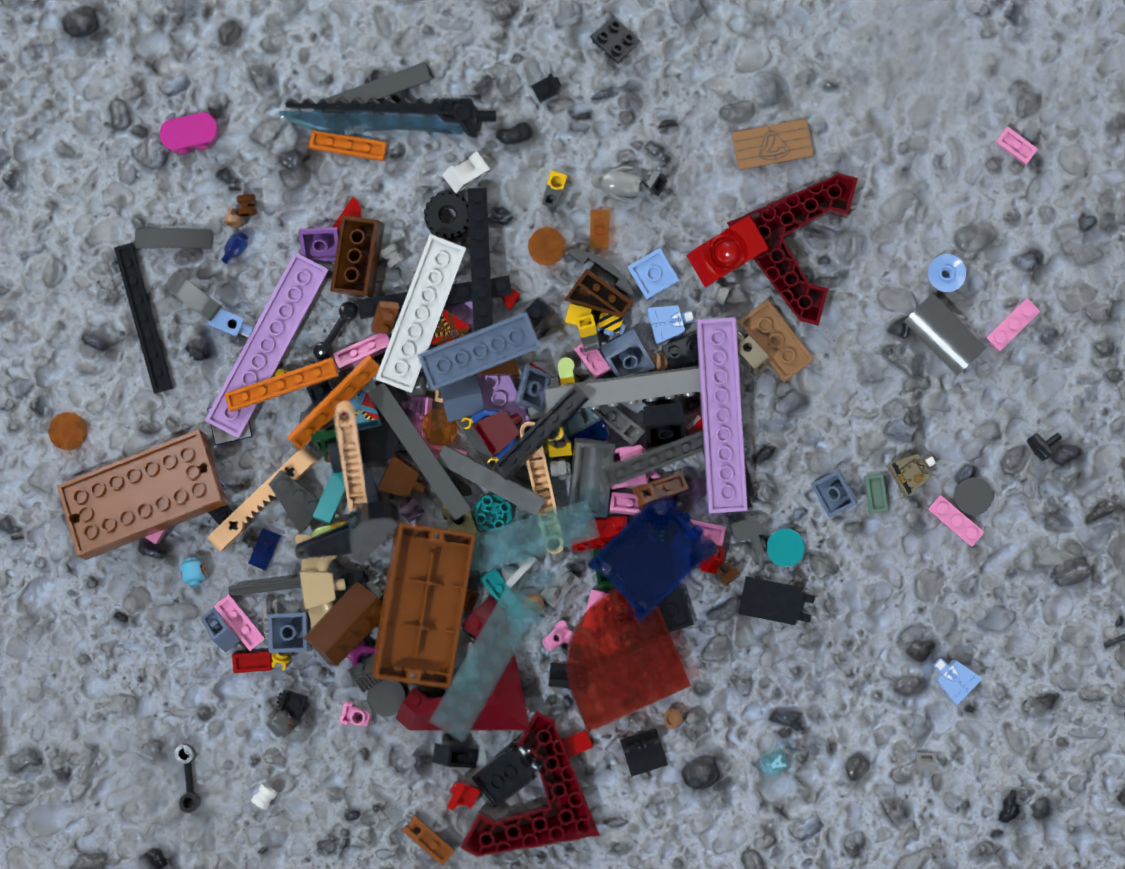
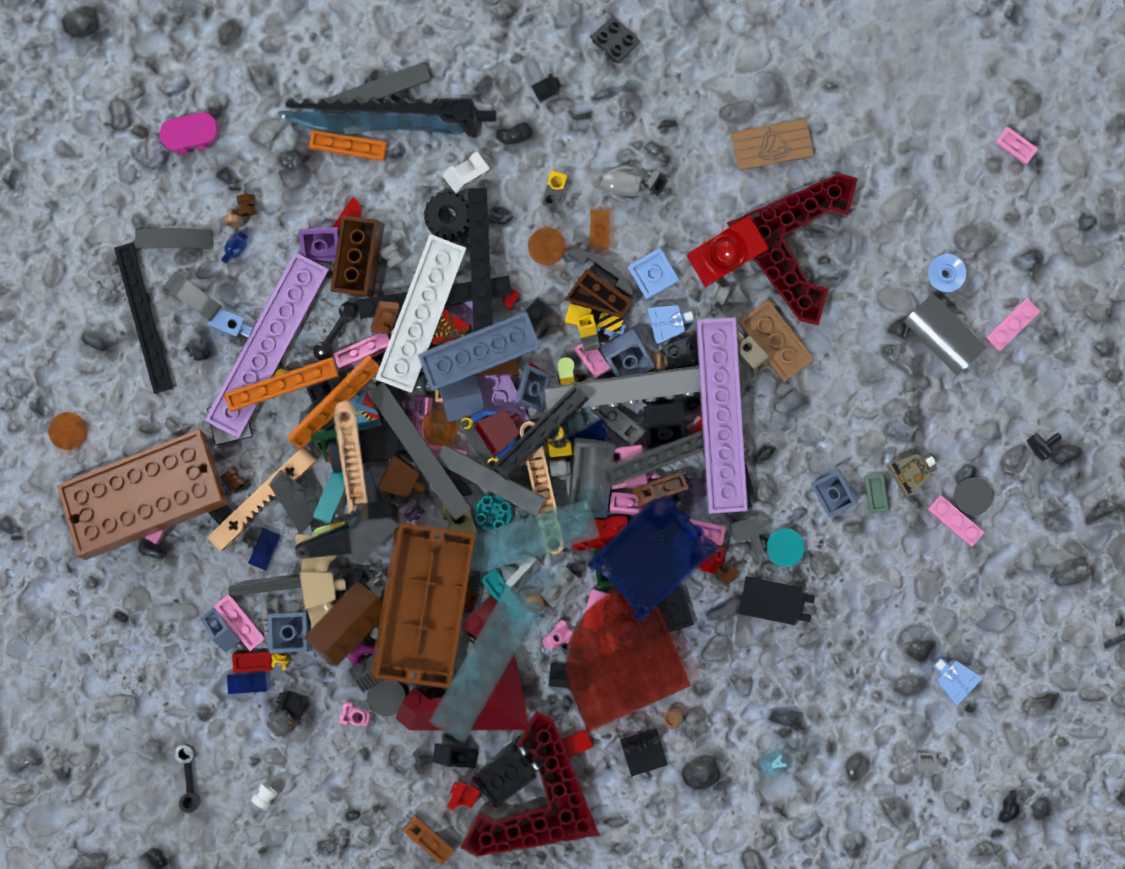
medium azure head [180,557,207,587] -> none
none -> reddish brown wheel [220,466,247,493]
none -> clear blue tile [227,672,267,694]

